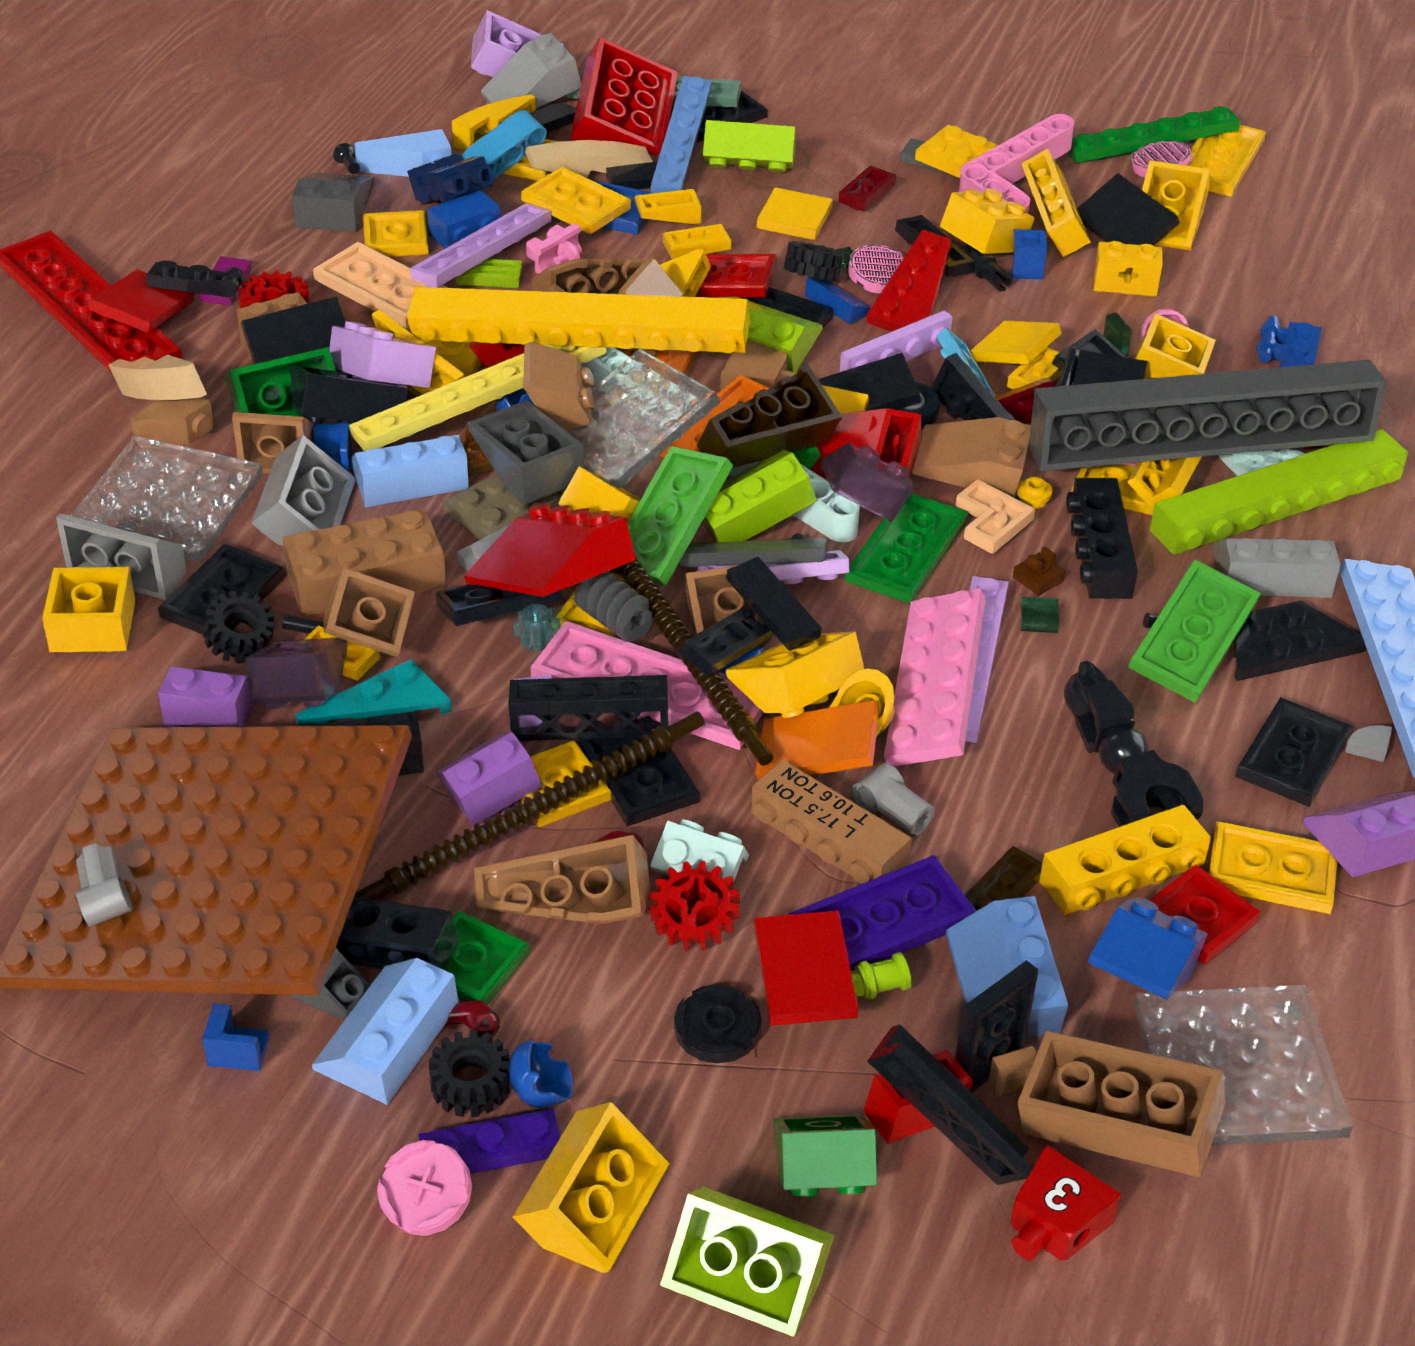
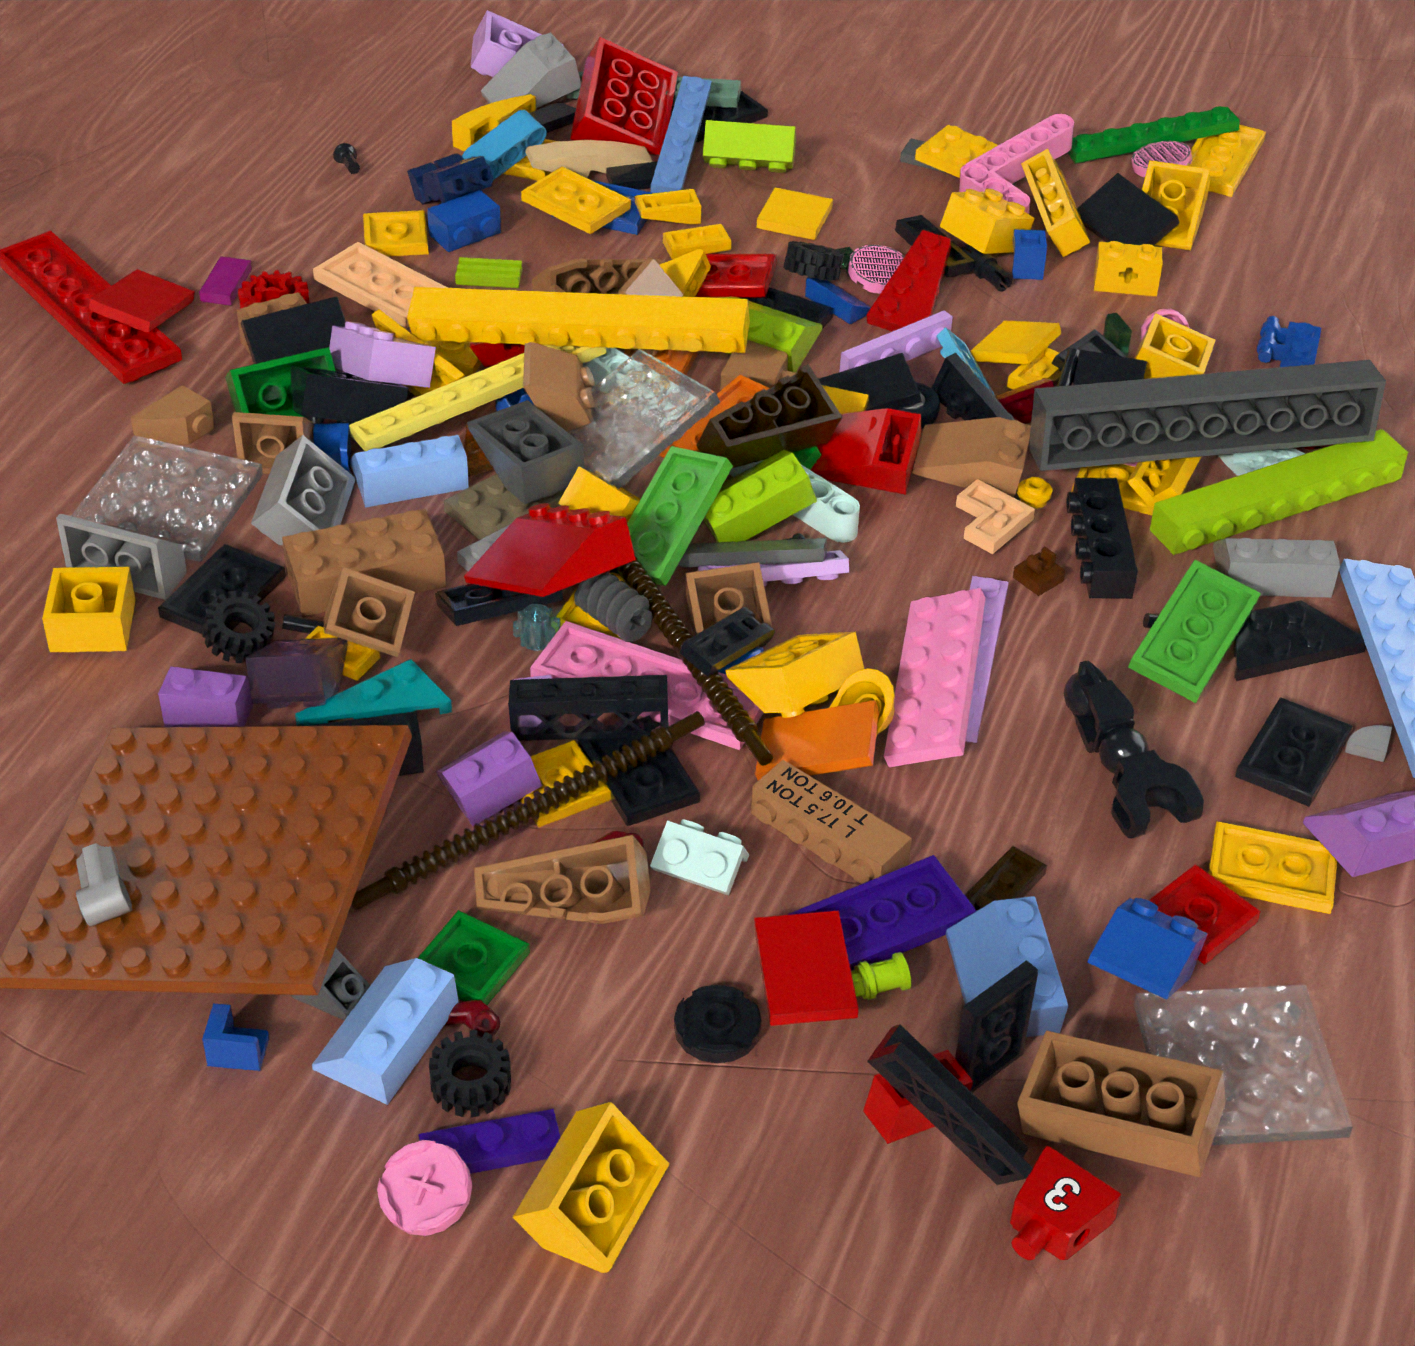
tan slope [109,355,207,400] -> none
black plate [147,260,245,297] -> none
dark grey slope [292,173,374,232] -> none
black brick [336,896,458,970] -> none
light blue slope [354,129,452,177] -> none
lavender plate [411,203,552,288] -> none
blue hair [509,1039,573,1109] -> none
bright pink hips [526,223,582,274] -> none
red gear [649,861,740,951] -> none
lime slope [660,1186,834,1337] -> none
black tile [726,556,822,651] -> none
slope [773,1114,877,1196] -> none
clear purple slope [820,442,915,522] -> none
dark red plate [839,165,896,212] -> none
green tile [845,491,968,604] -> none
light grey piece [852,763,935,836] -> none
medium nougat tile [988,1046,1037,1097] -> none
clear green tile [1020,597,1059,633] -> none
yellow brick [1039,804,1211,915] -> none

